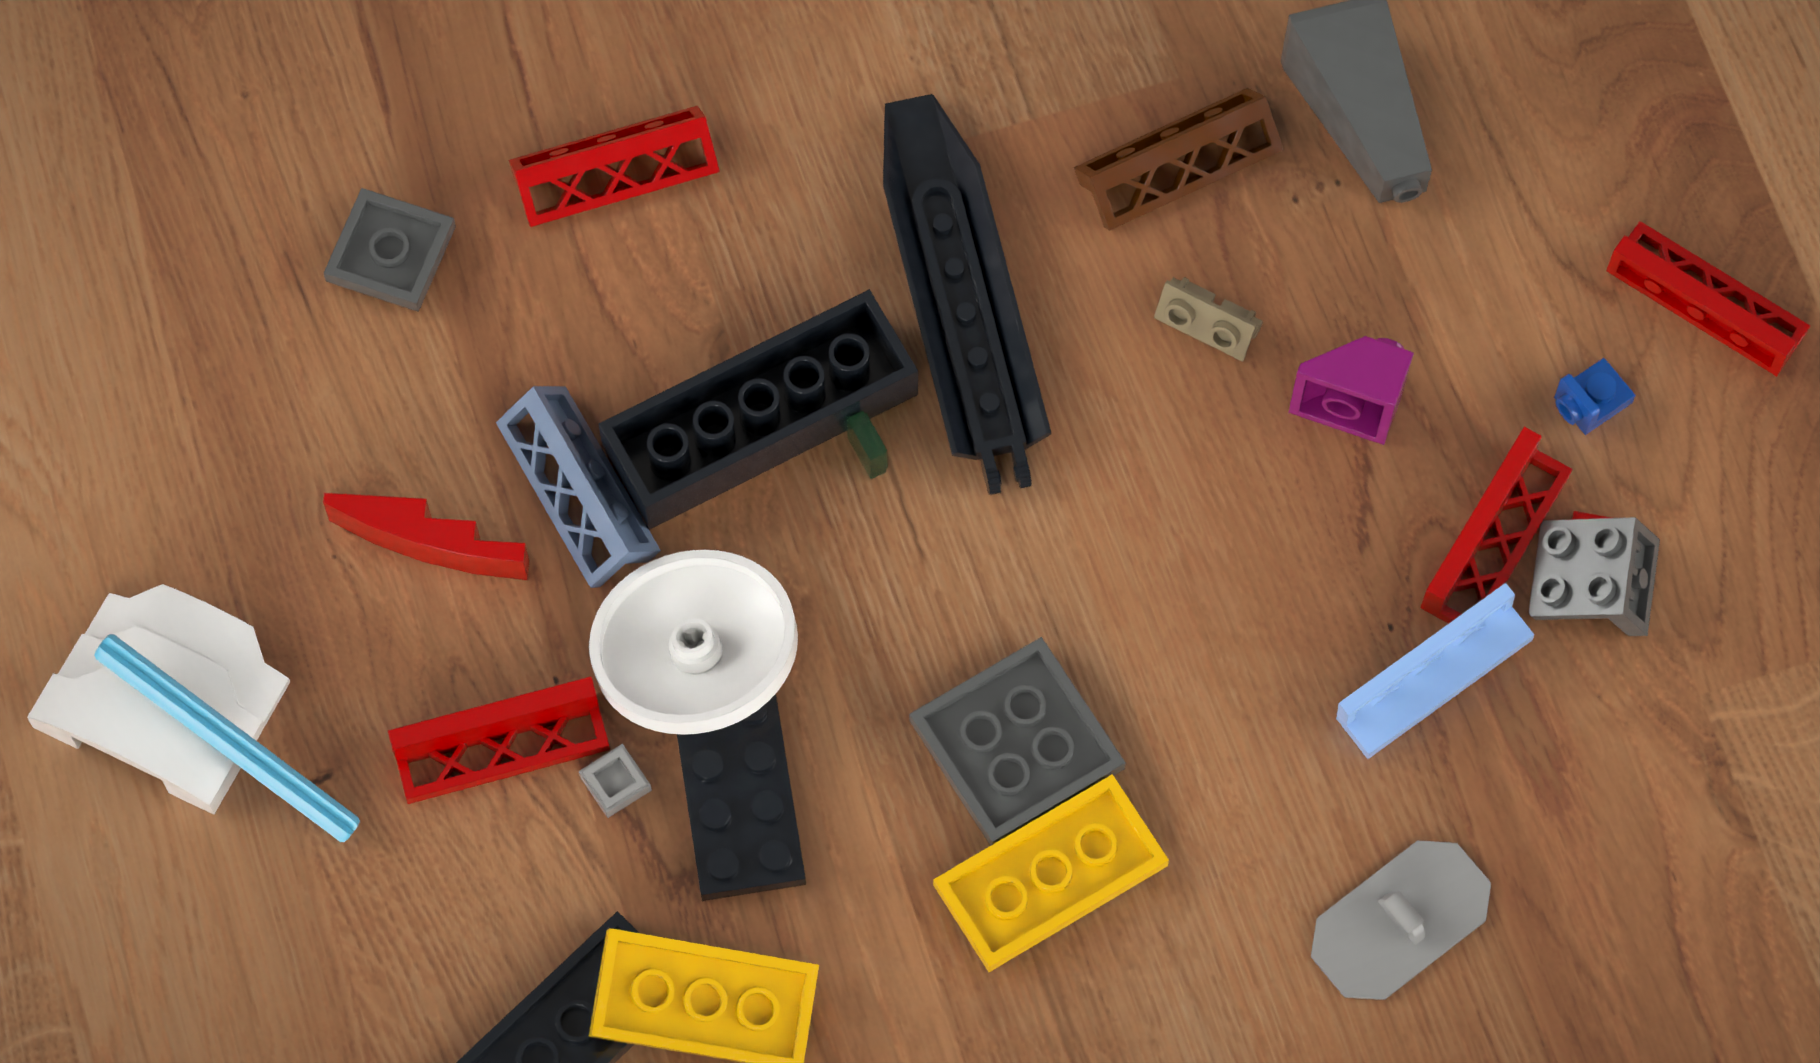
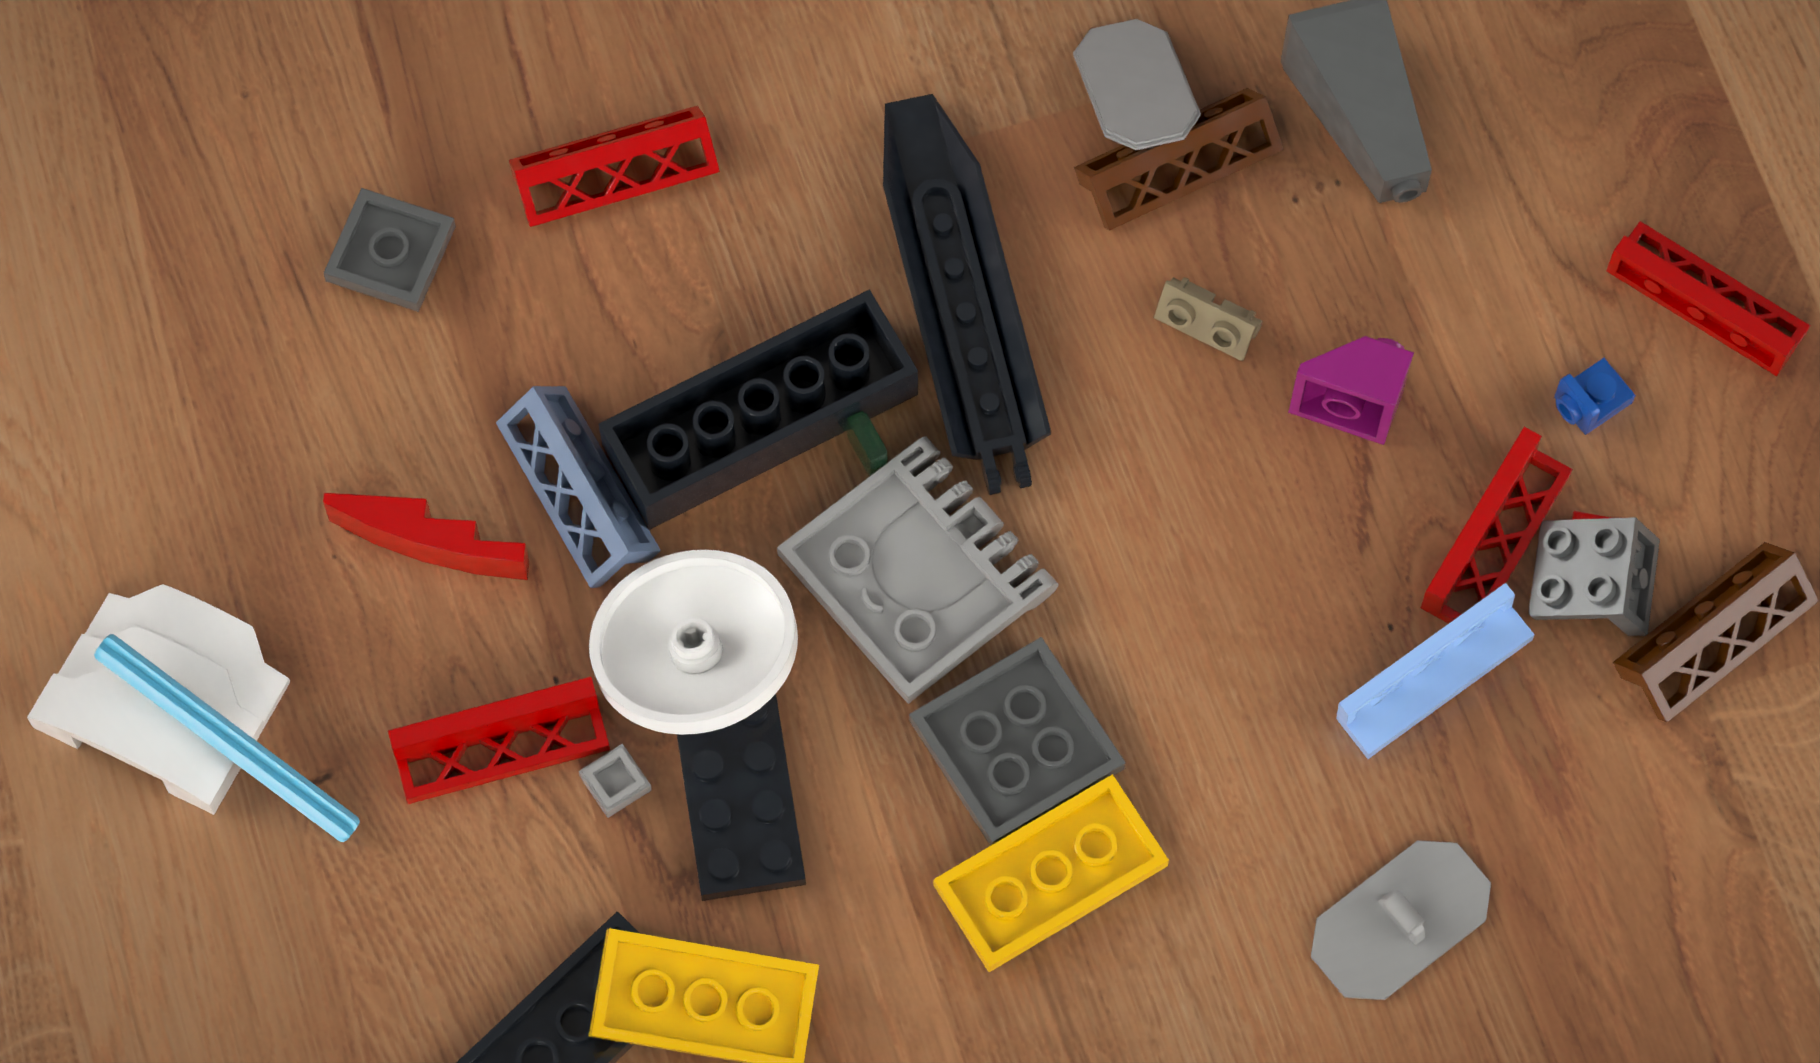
none -> light grey hinge [777,437,1059,704]
none -> light grey shield [1073,19,1201,150]
none -> reddish brown fence [1613,542,1819,723]

